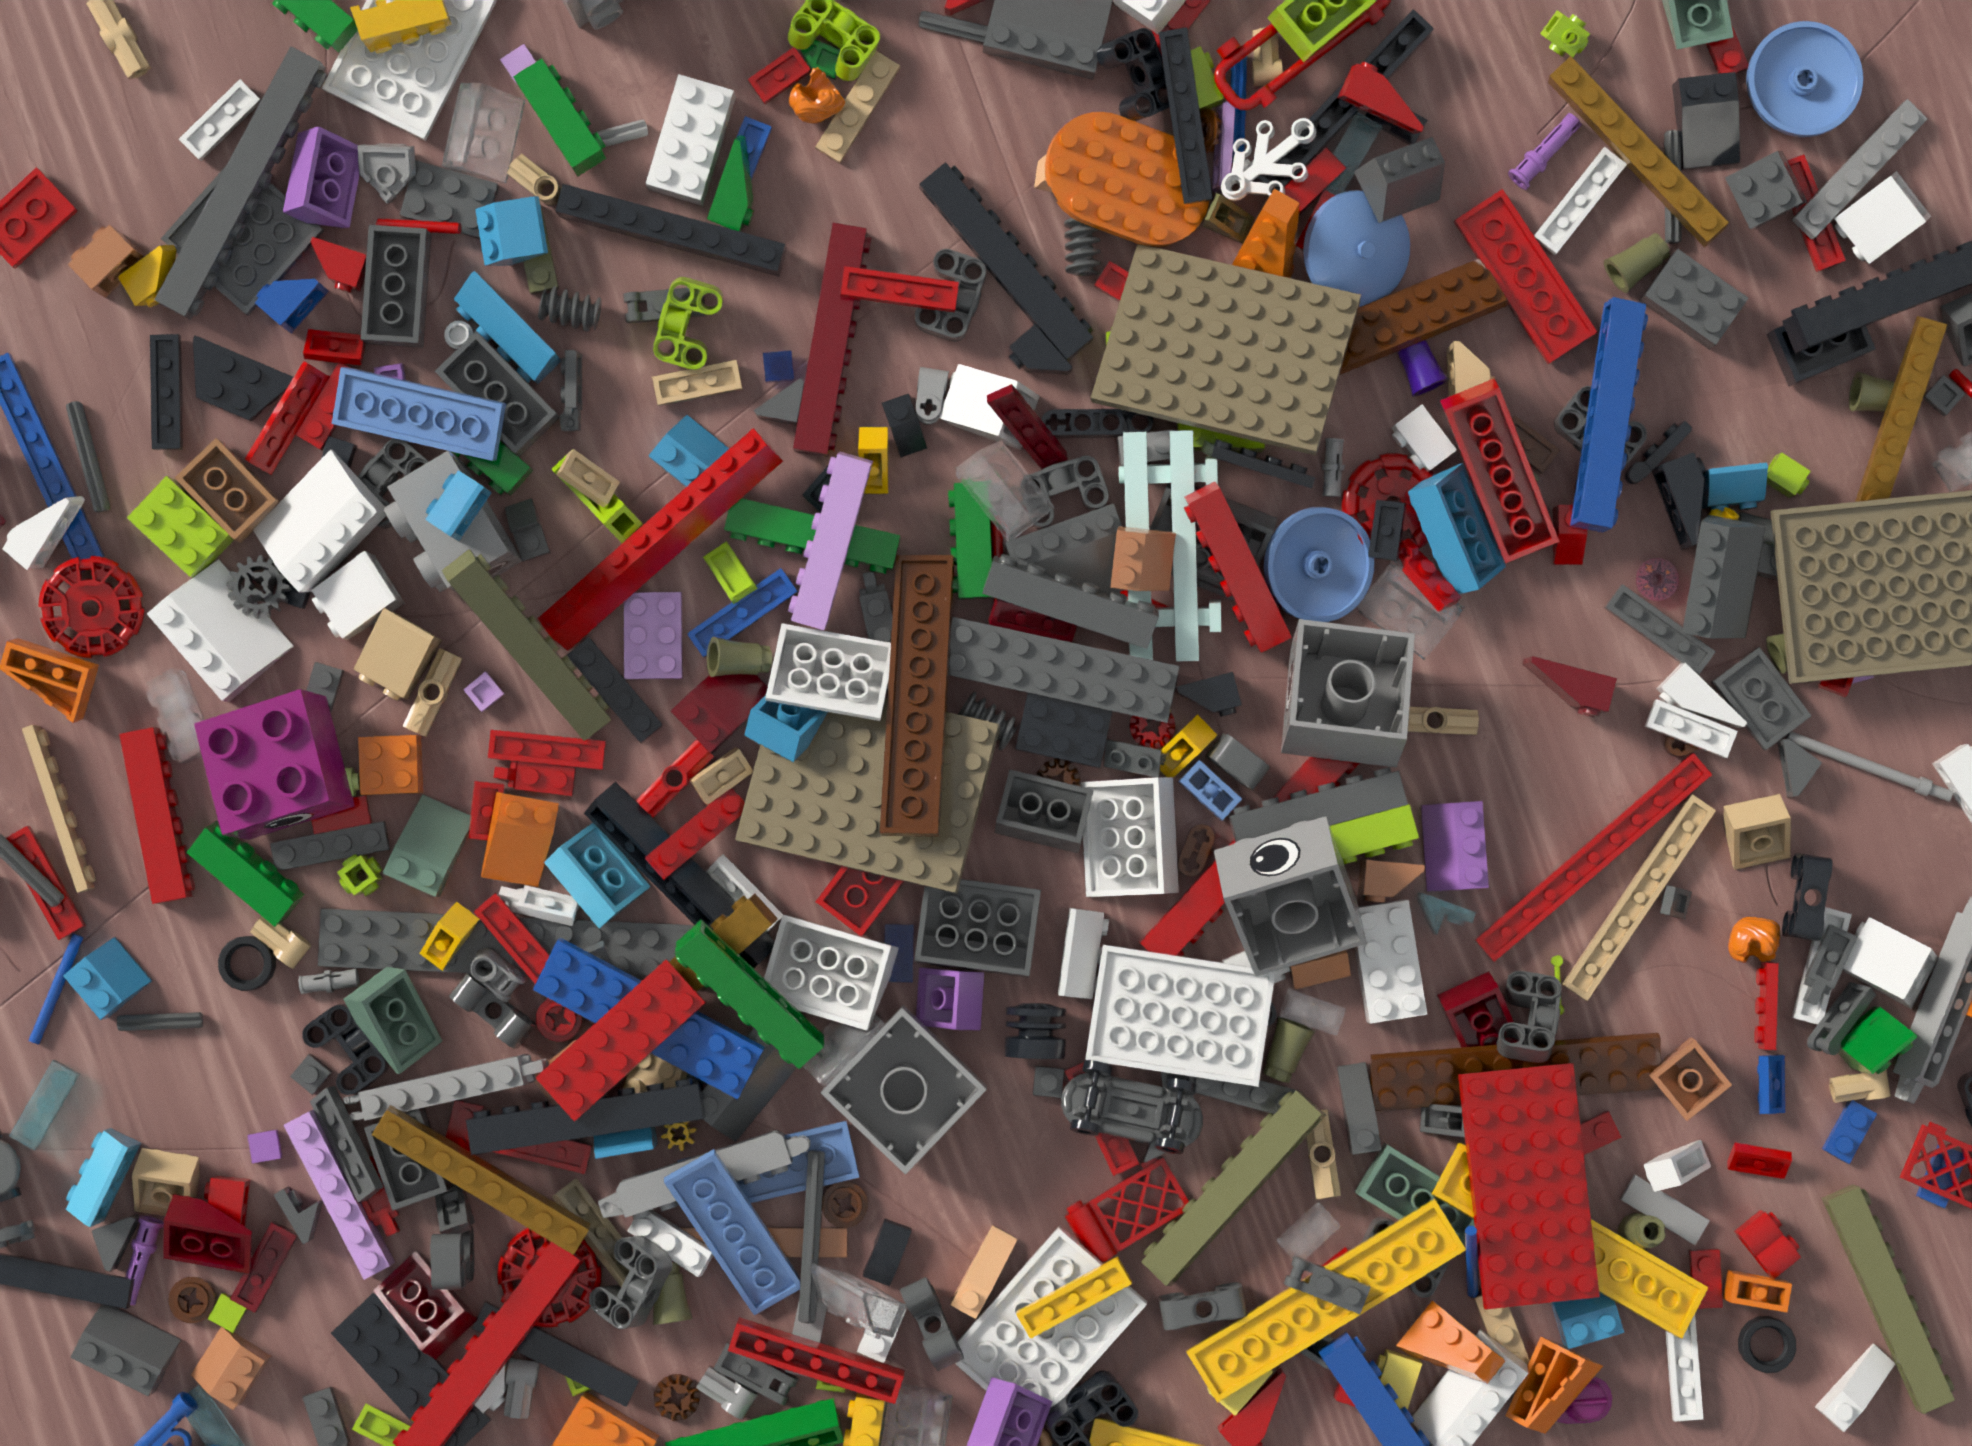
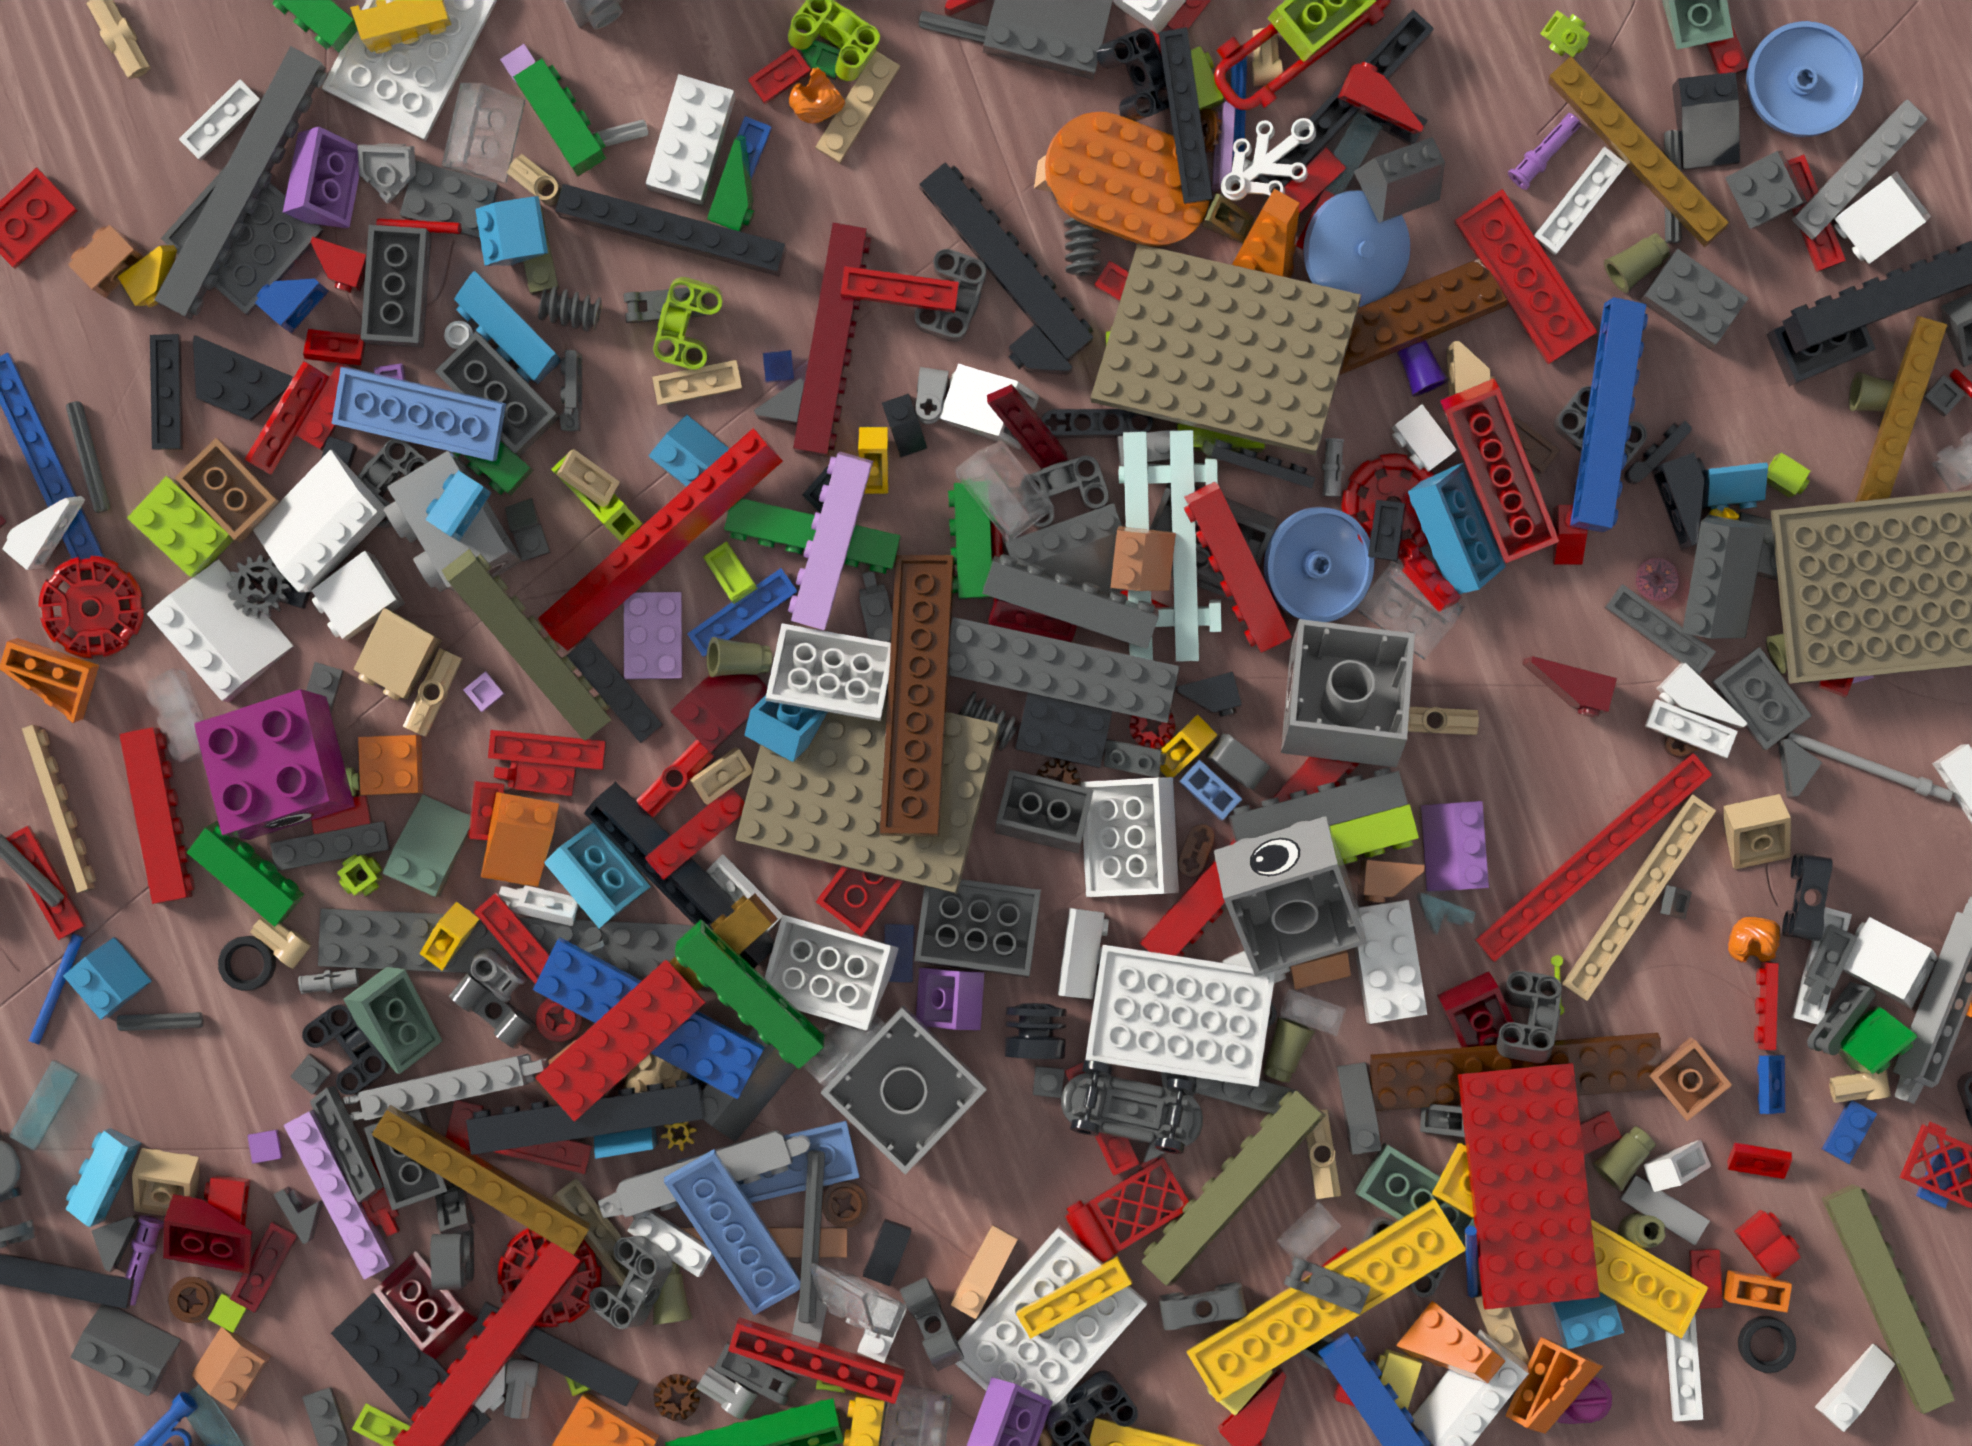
none -> olive plant [1591,1126,1656,1192]

